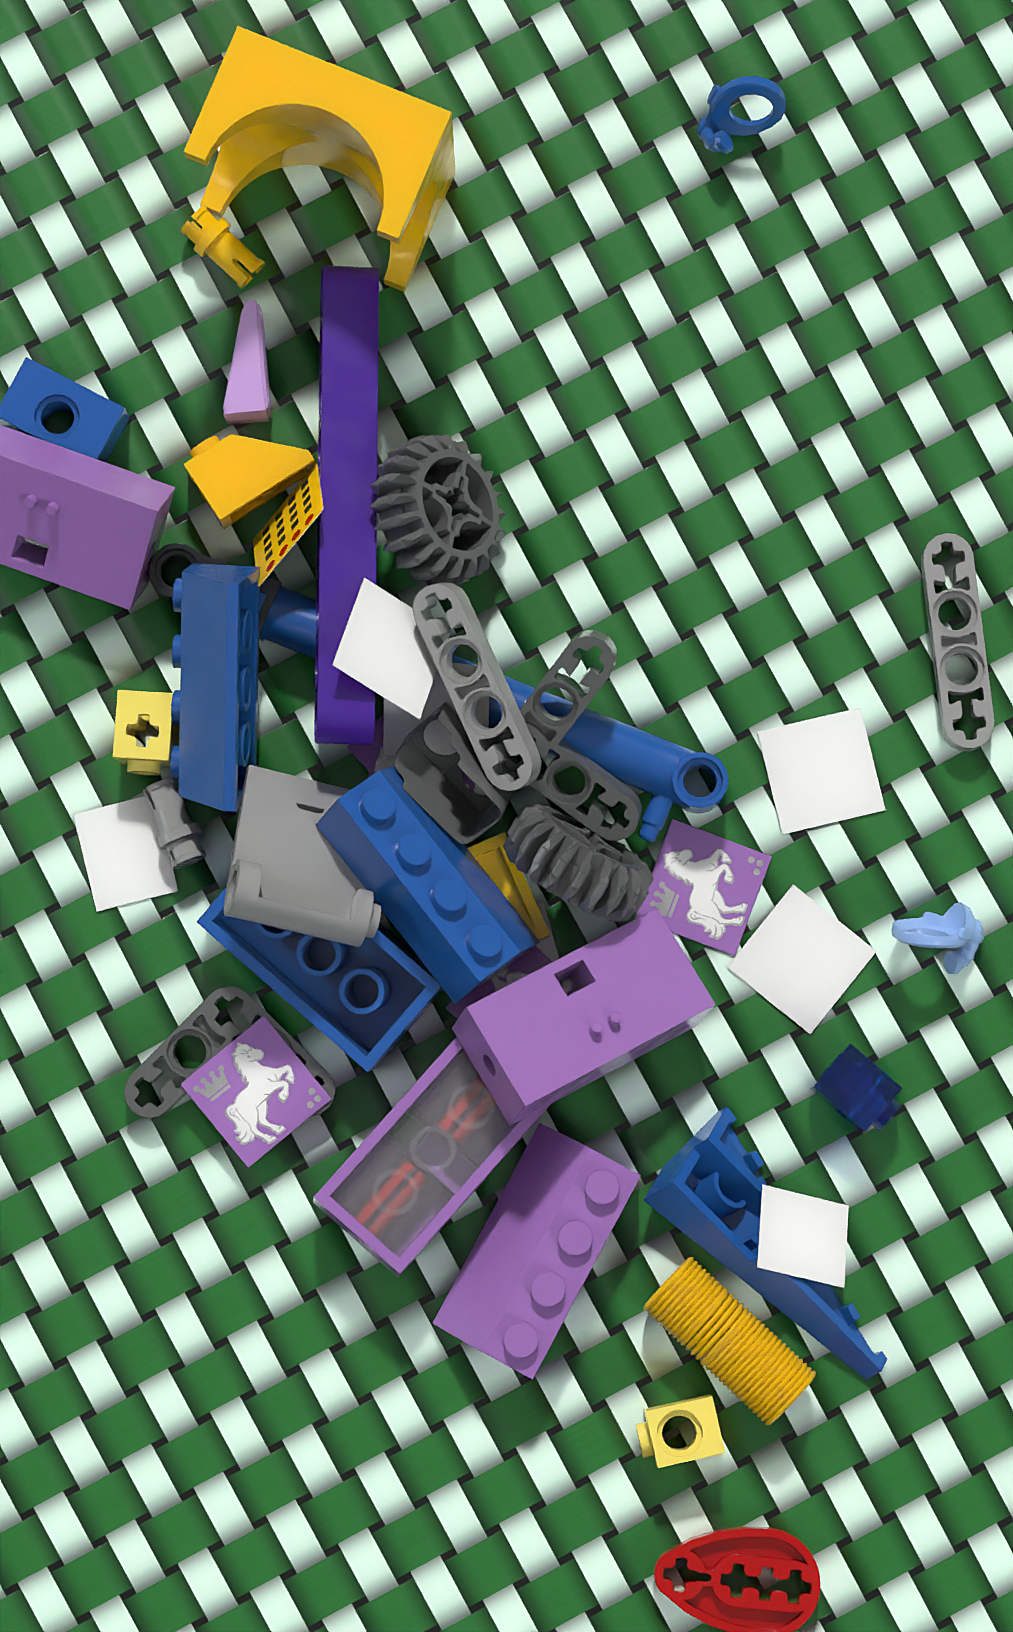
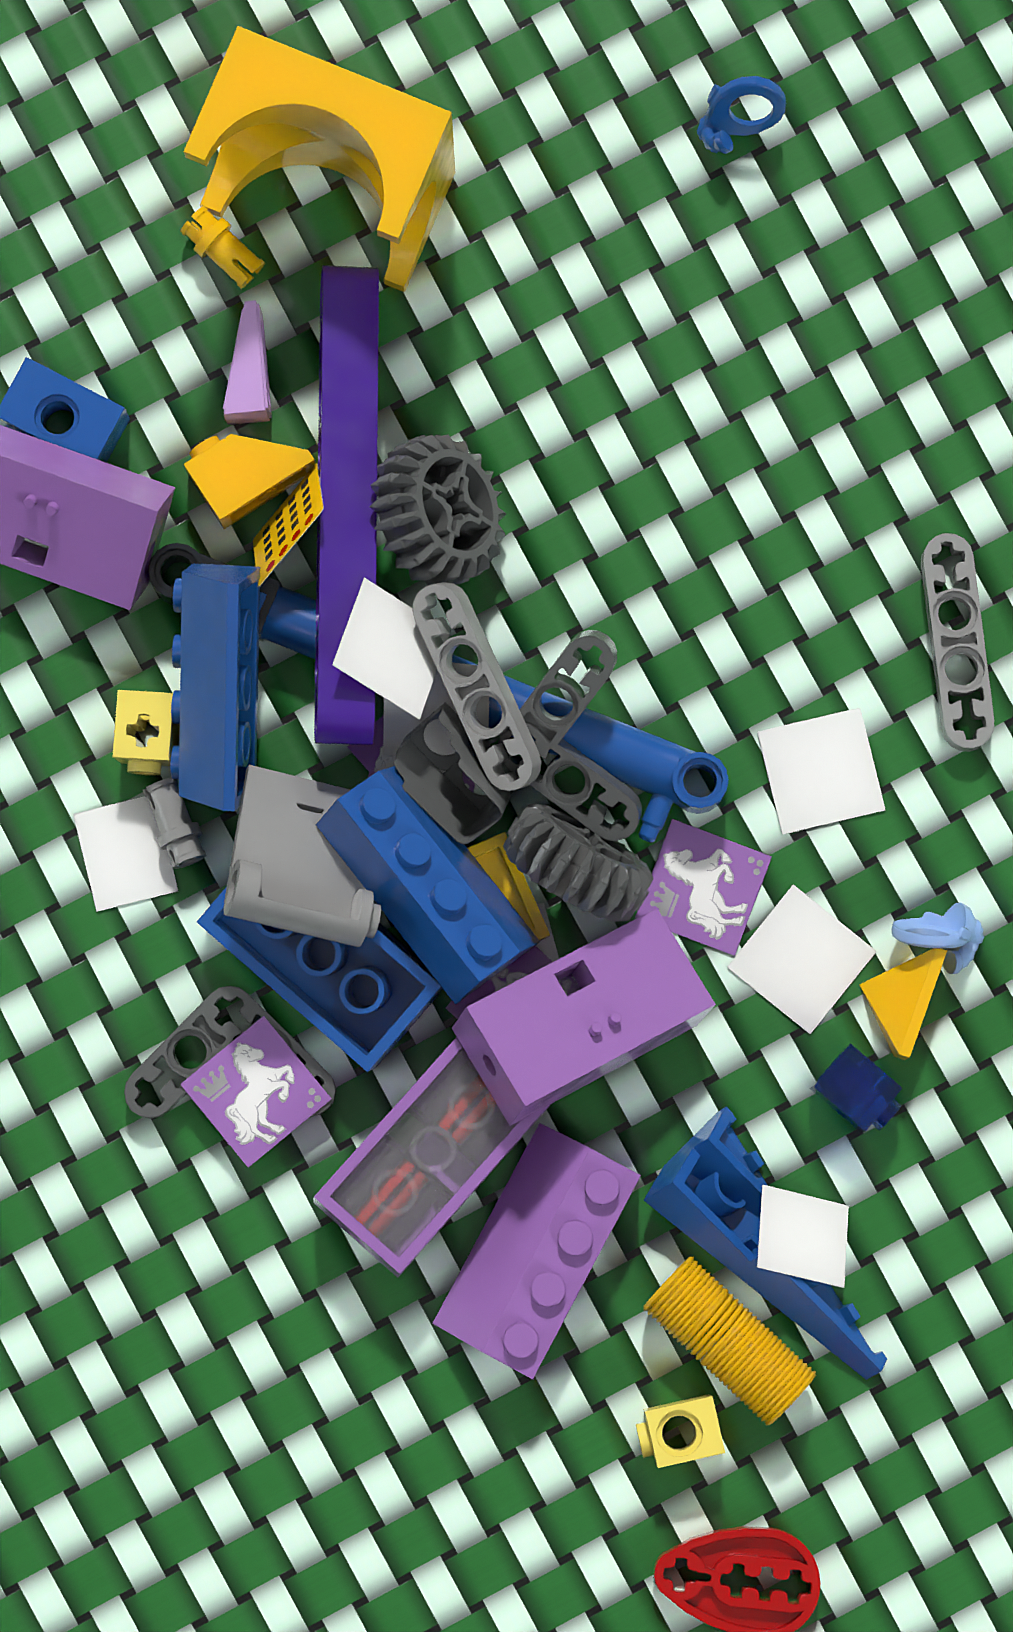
none -> yellow slope [859,948,947,1060]

